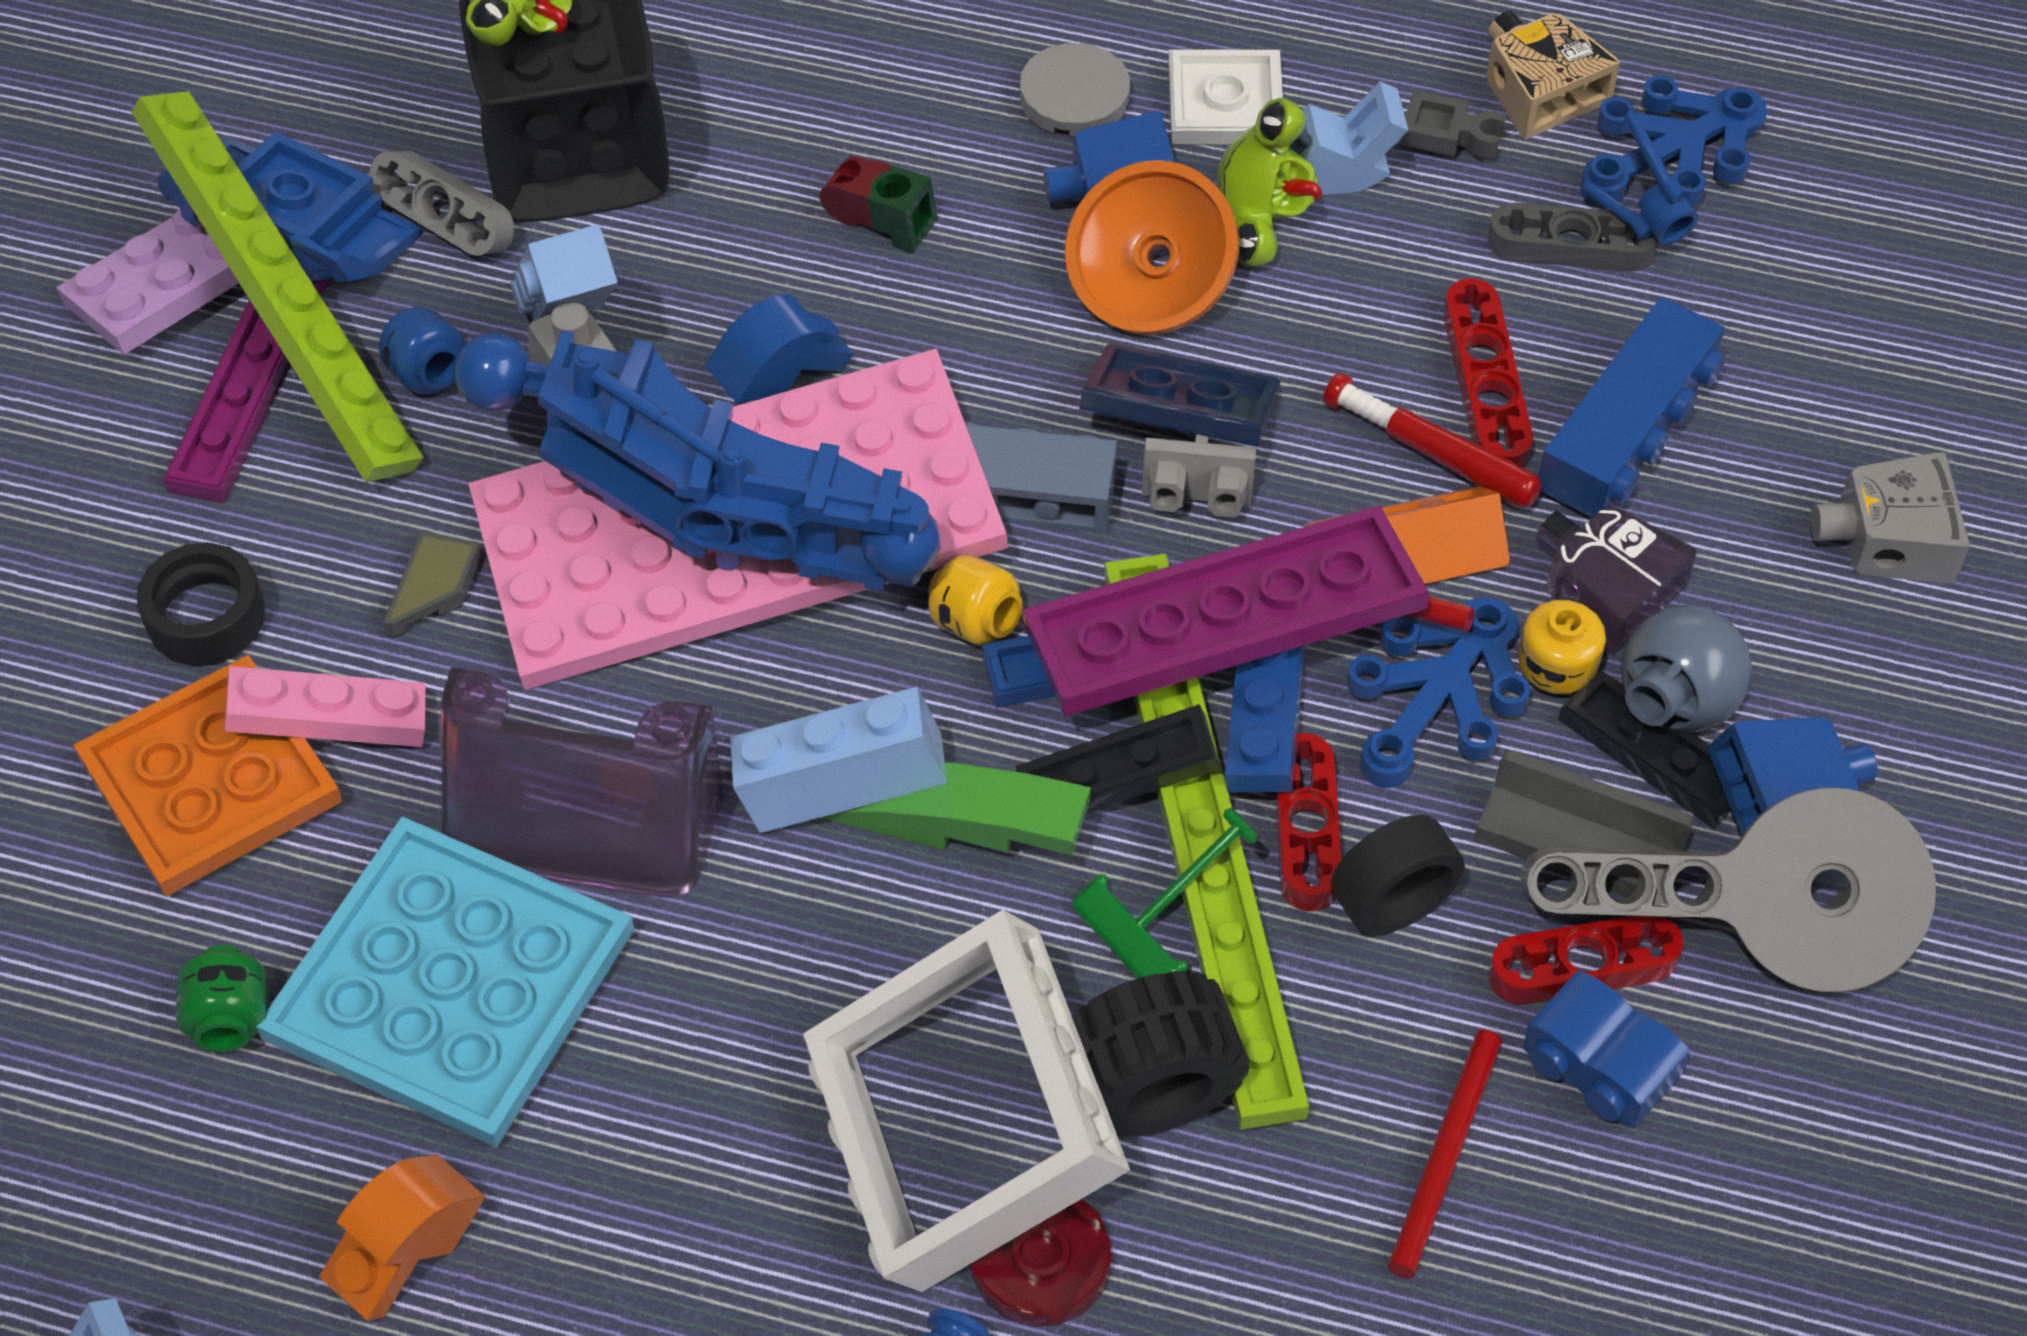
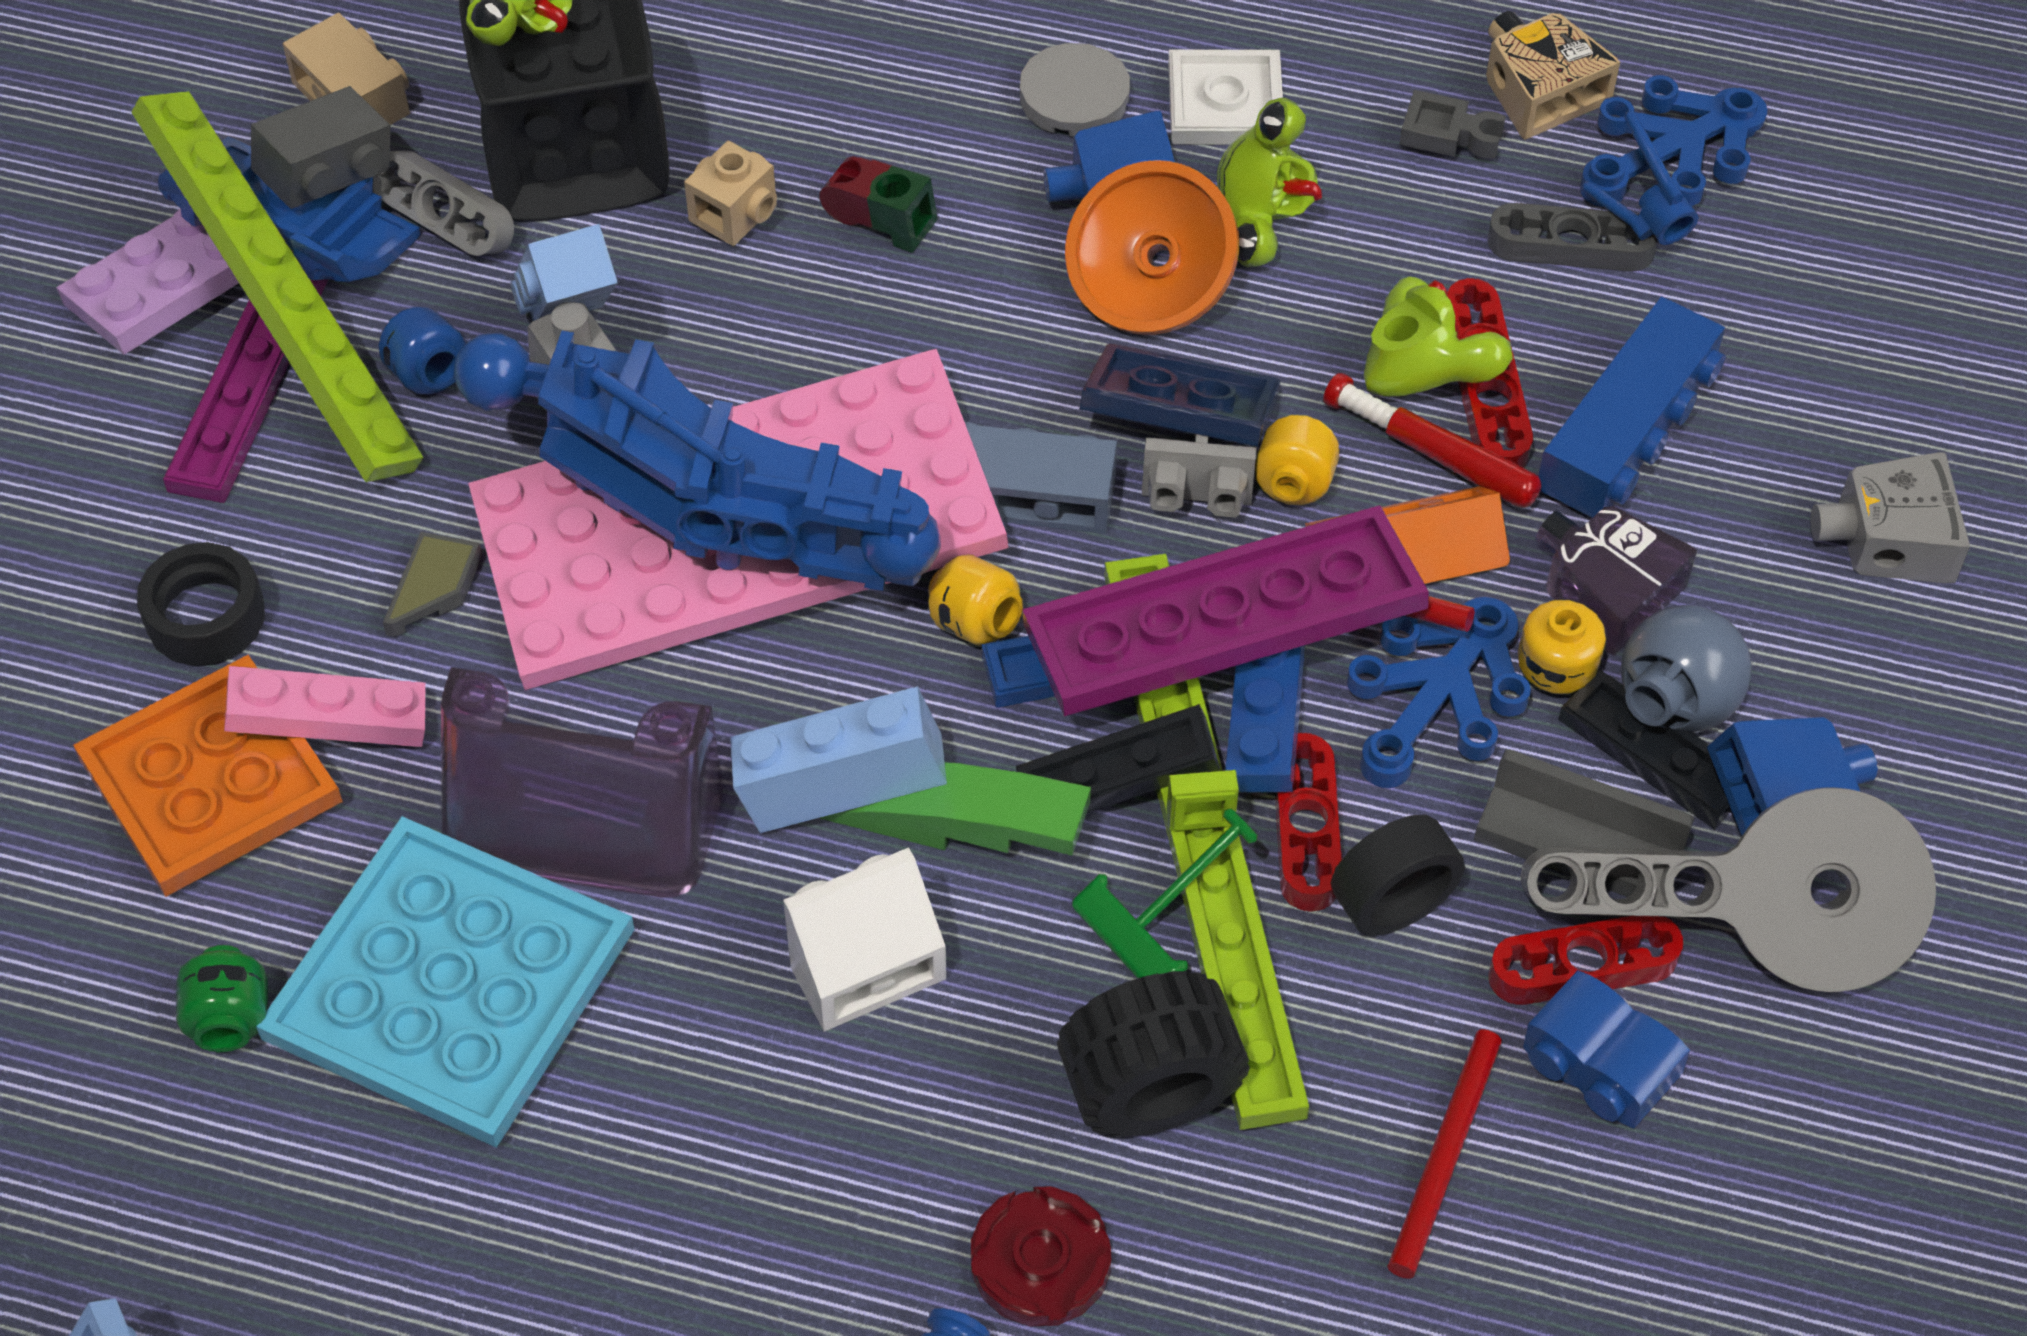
orange brick [319,1154,486,1321] -> none
blue brick [705,294,854,404] -> none
white window [803,909,1130,1292] -> none
light blue brick [1290,81,1408,195] -> none
none -> dark grey brick [251,86,391,209]
none -> tan brick [282,12,410,125]
none -> tan brick [684,140,777,247]
none -> white slope [783,848,946,1032]
none -> lime tile [1166,770,1239,831]
none -> yellow head [1255,415,1340,506]
none -> lime head [1363,276,1513,397]

